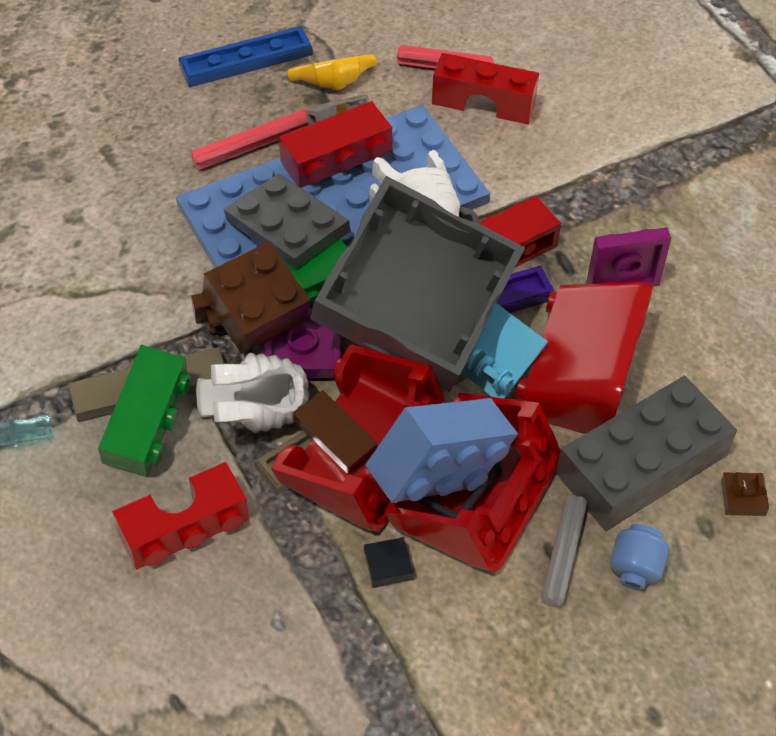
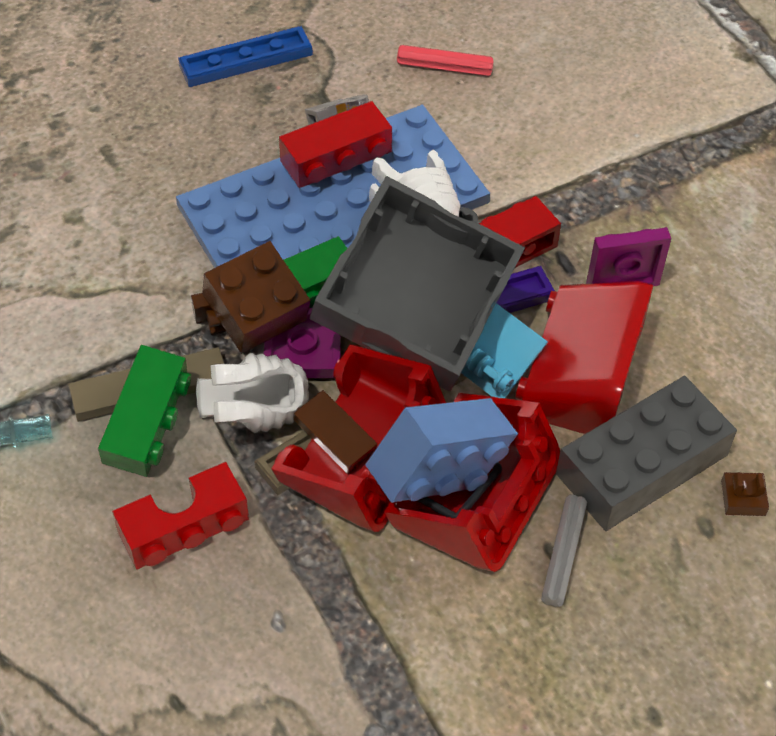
coral axle [191,107,310,170] -> none
dark grey plate [224,173,351,269] -> none
yellow piece [288,54,377,90] -> none
black tile [364,537,413,588] -> none
red arch [432,53,539,125] -> none
medium blue head [610,524,670,589] -> none

